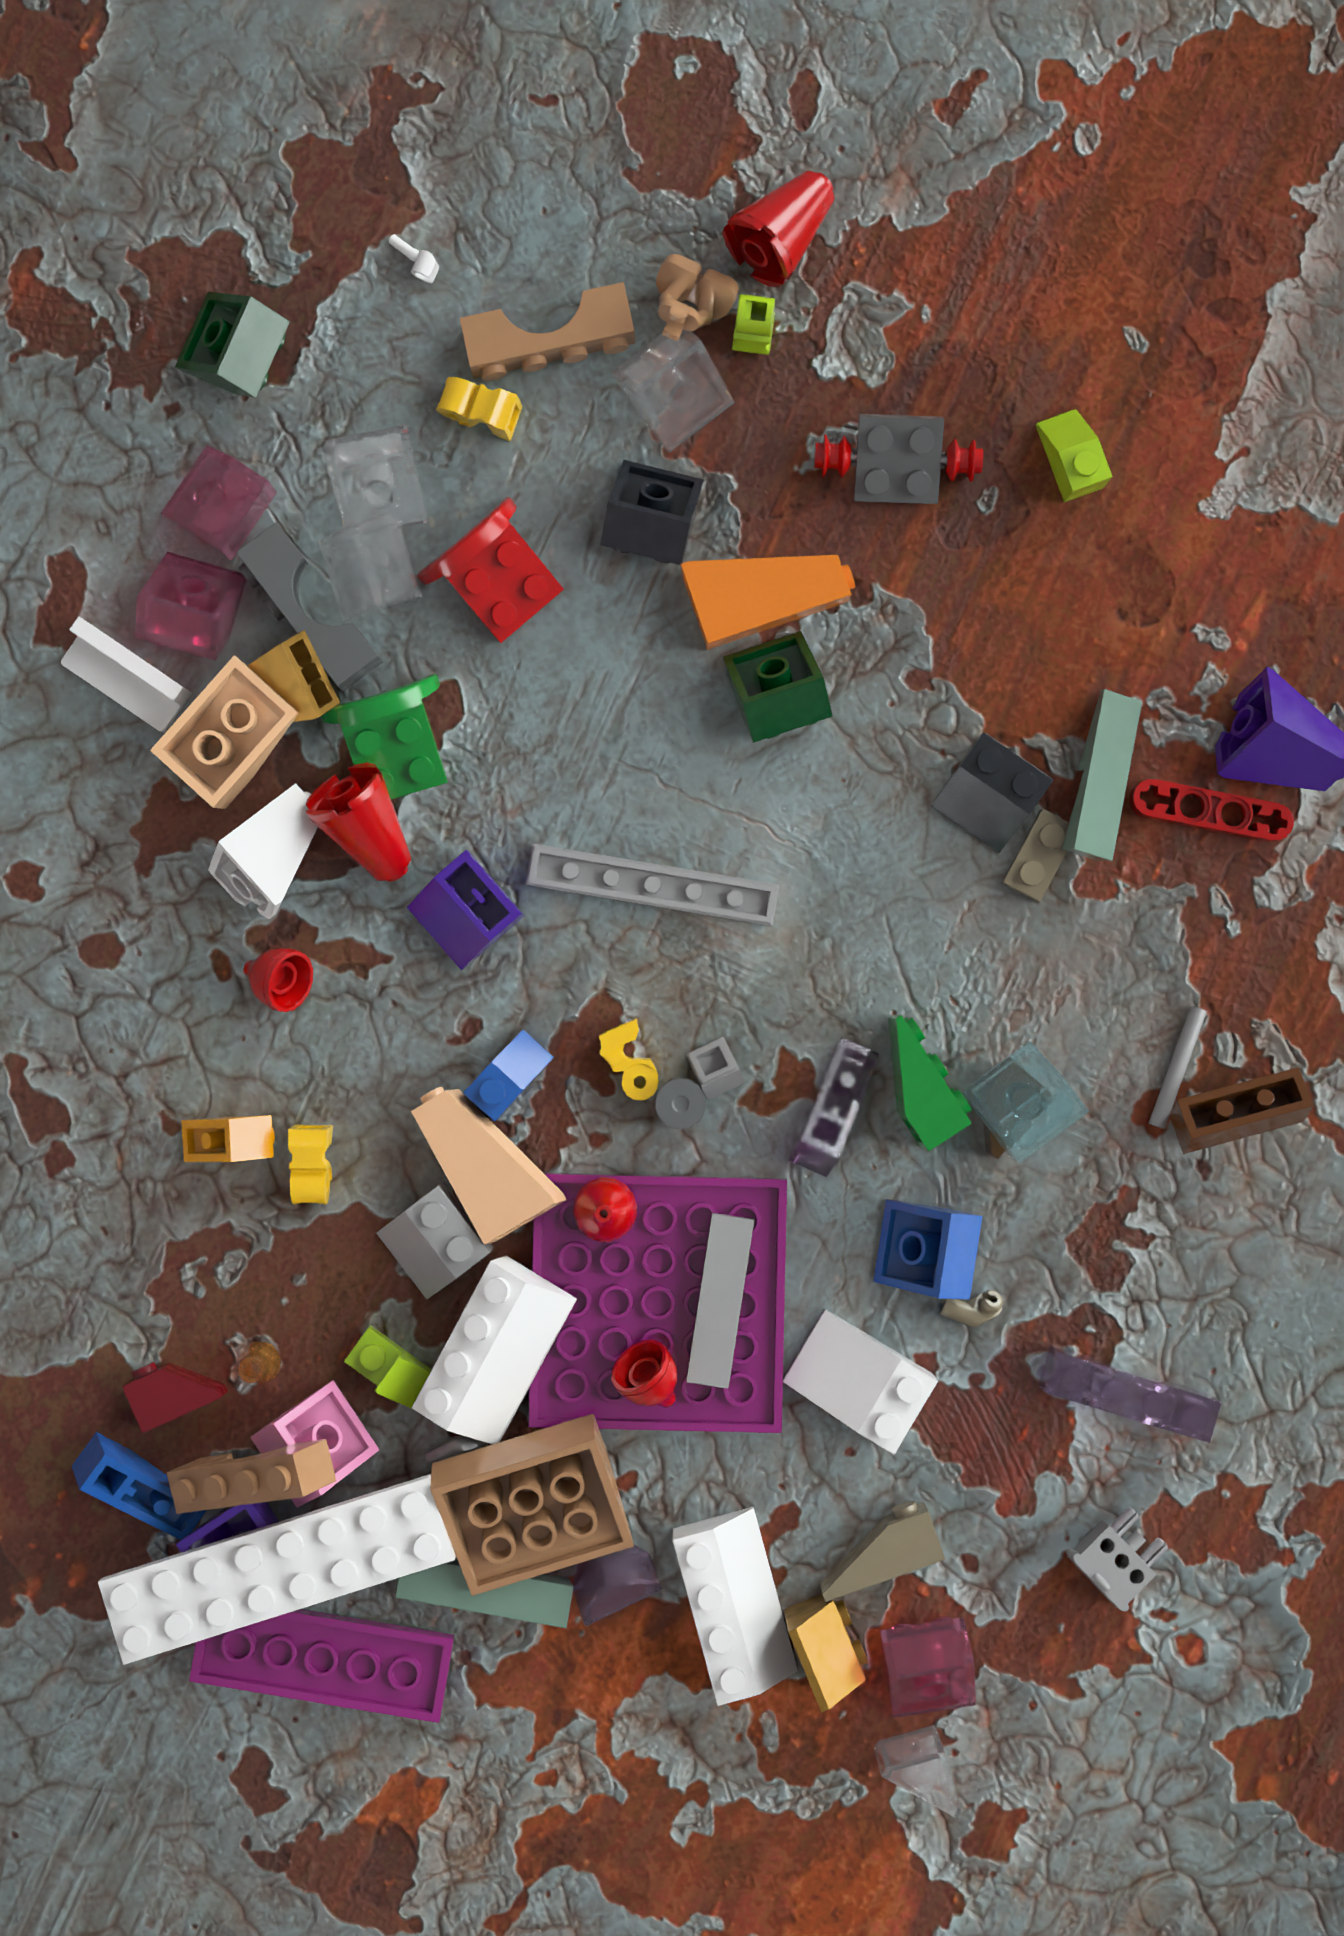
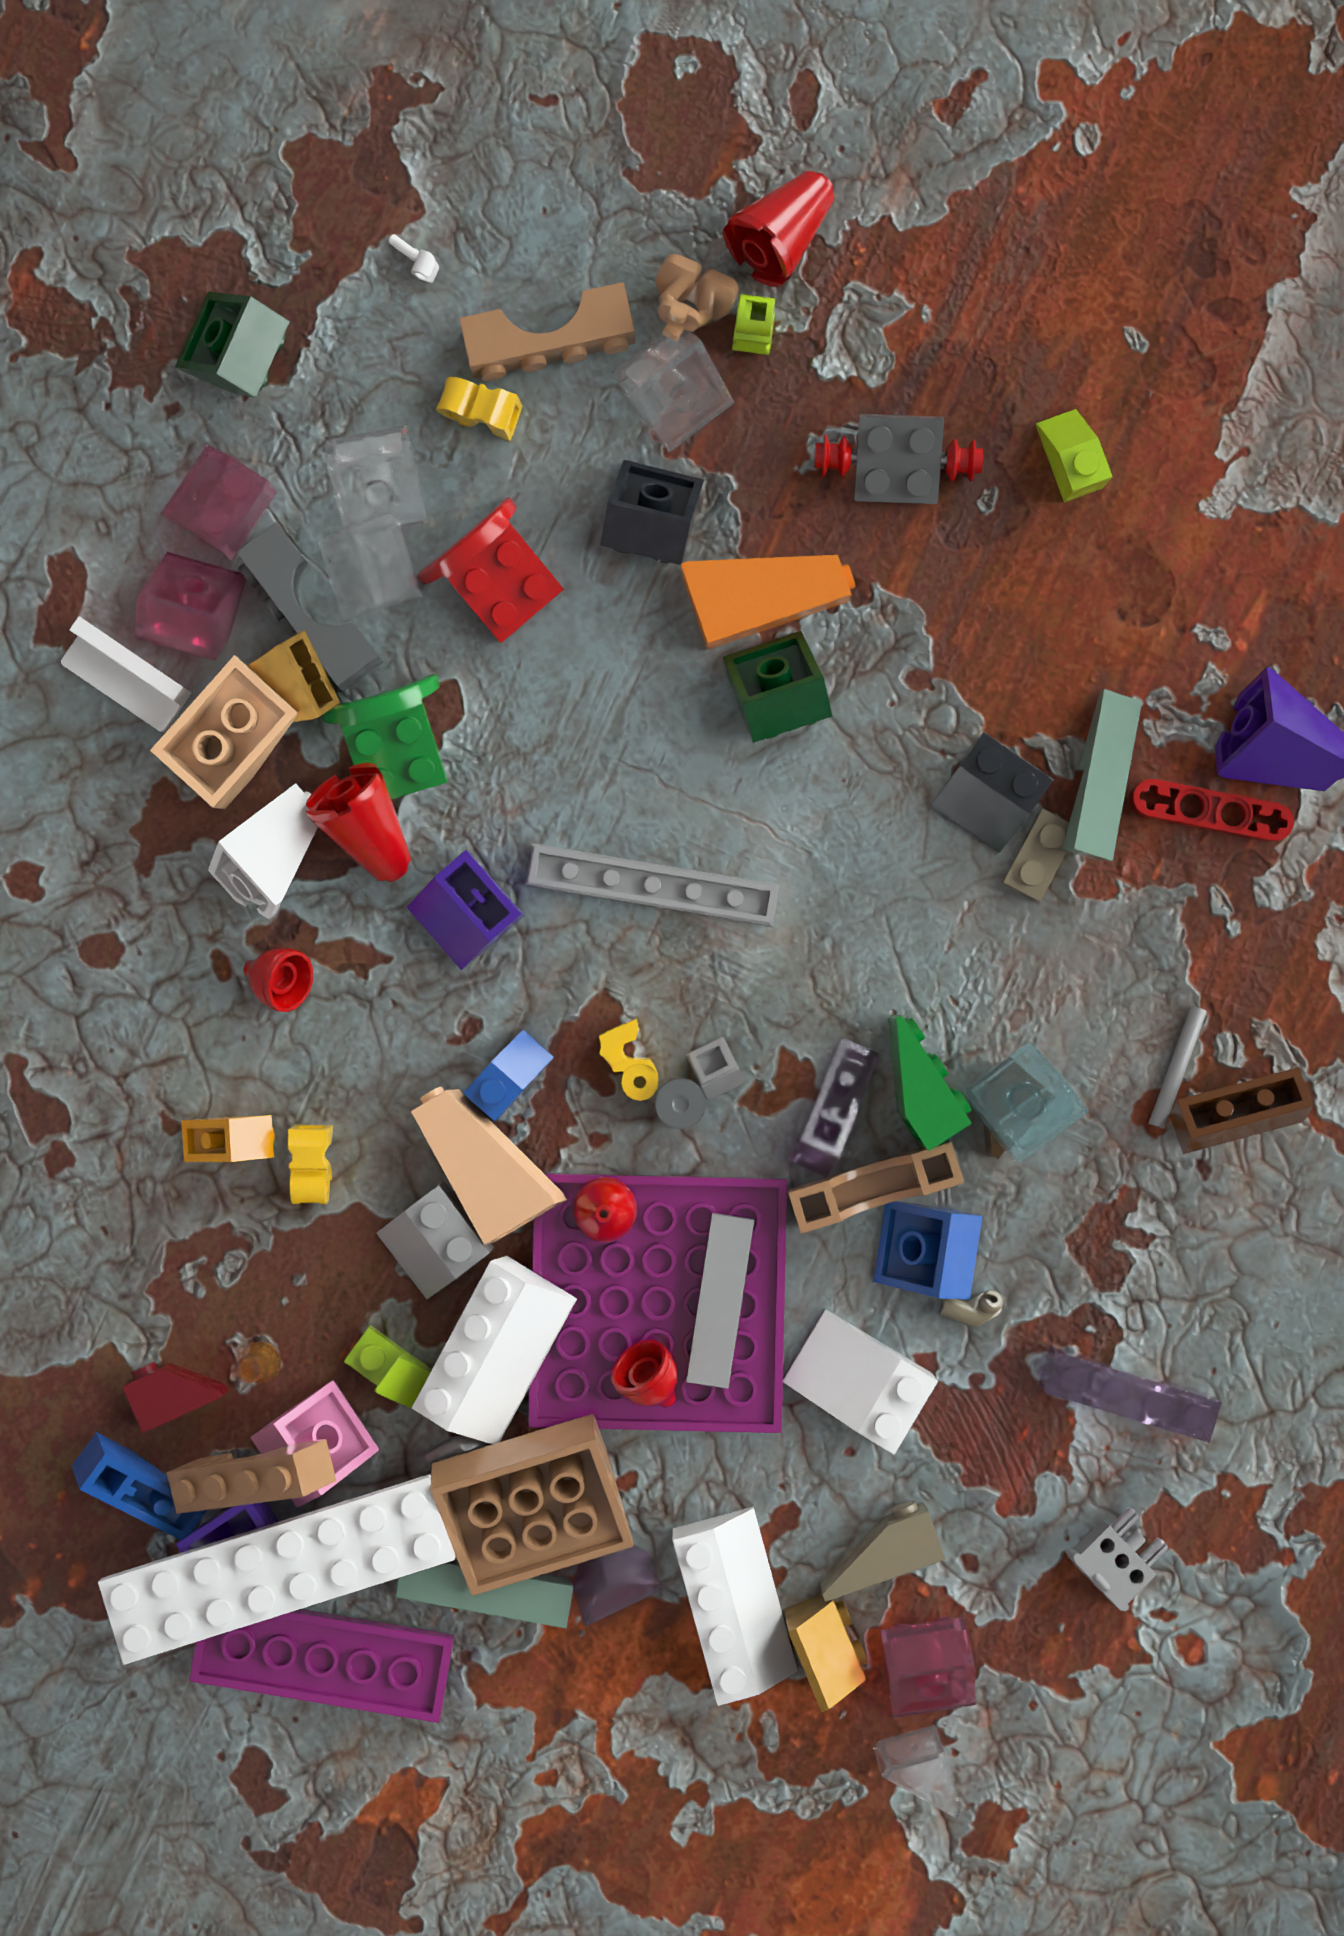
none -> medium nougat arch [787,1139,964,1234]

